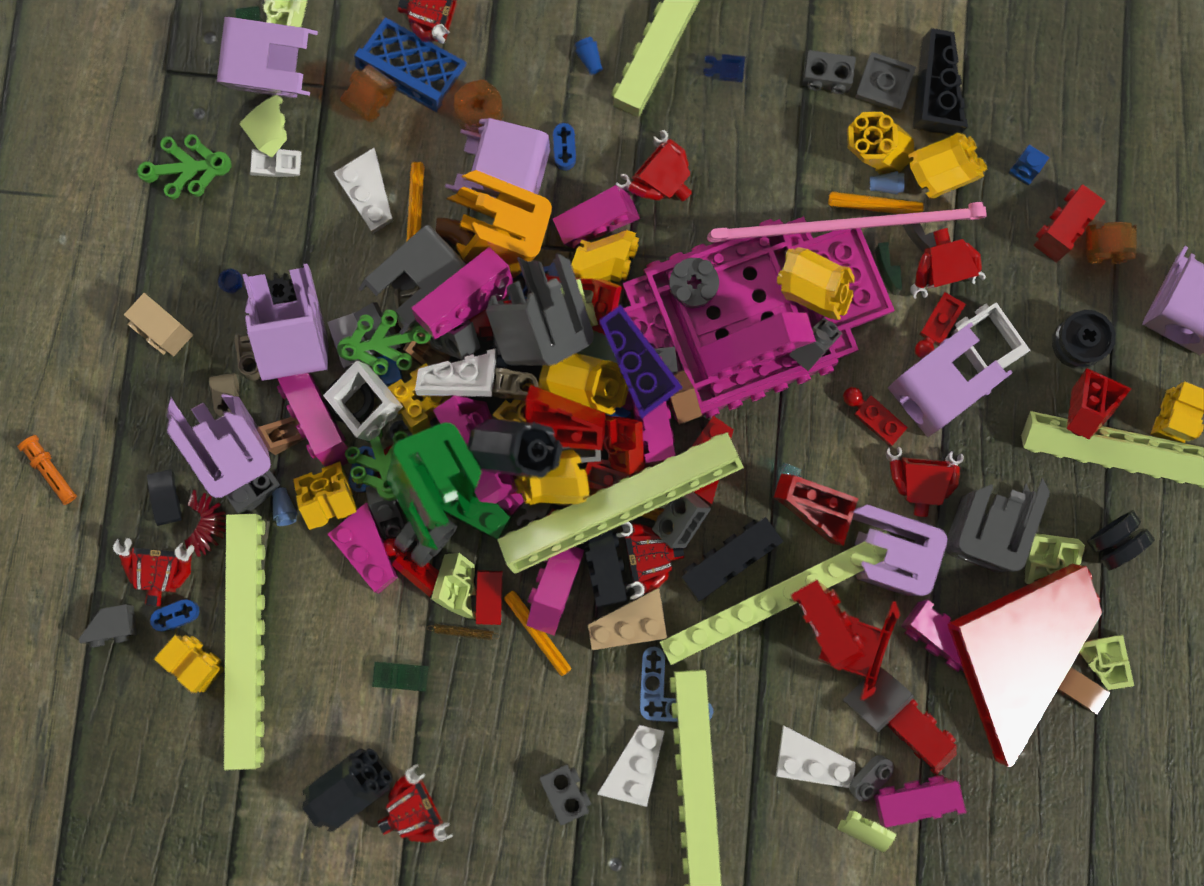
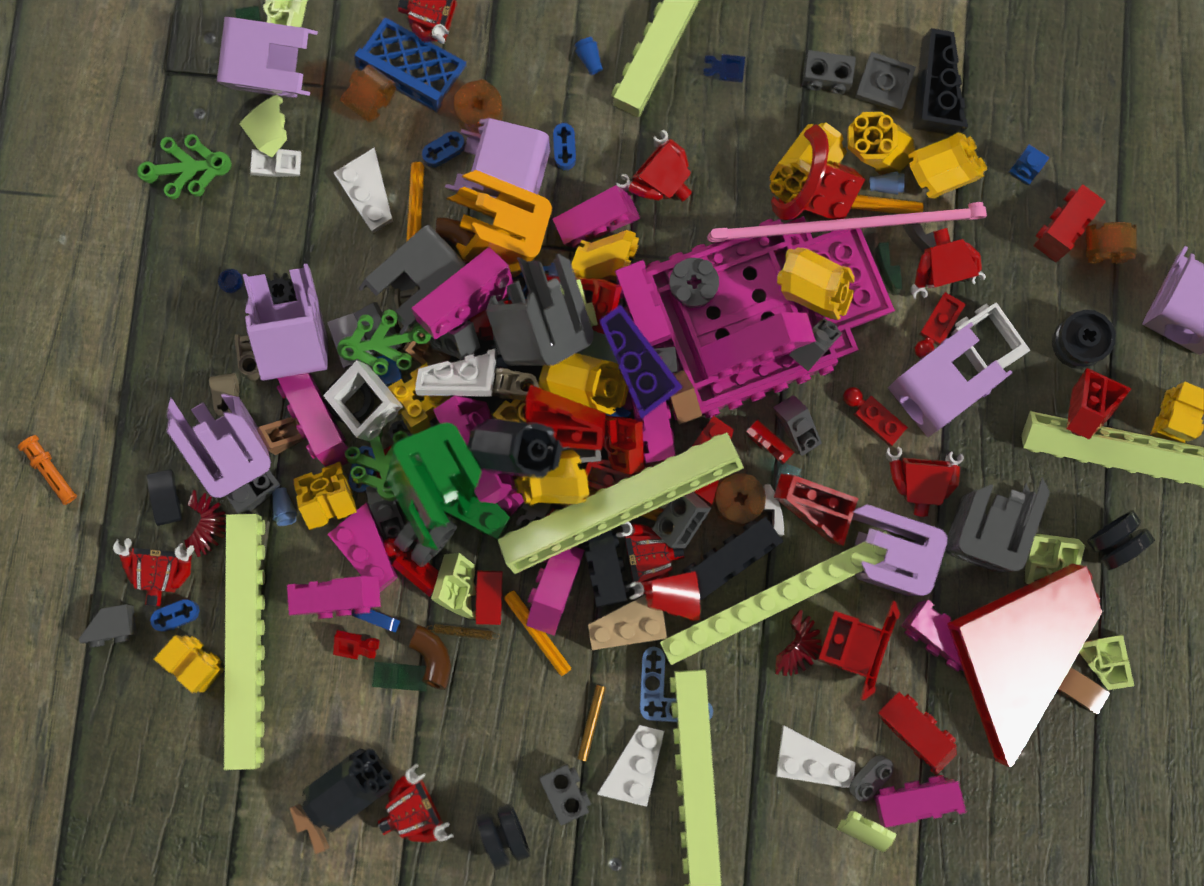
tan brick [124,293,193,356] -> none
red wedge [791,579,866,670] -> none
dark grey slope [843,667,914,733] -> none
none -> dark pink wedge [287,576,381,619]
none -> medium nougat slope [290,804,330,854]
none -> red plate [333,630,380,660]
none -> blue beam [352,609,400,633]
none -> reddish brown cylinder [408,625,451,690]
none -> blue beam [422,131,465,167]
none -> black wheel [476,803,531,870]
none -> pearl gold bar [577,685,606,761]
none -> dark pink wedge [615,260,671,346]
none -> red slope [643,571,700,621]
none -> clear orange brick [714,473,766,526]
none -> red slope [745,420,794,465]
none -> white slope [762,484,784,537]
none -> yellow brick [770,123,847,203]
none -> red piece [771,124,865,221]
none -> dark grey slope [773,395,822,456]
none -> dark red hair [775,610,822,676]

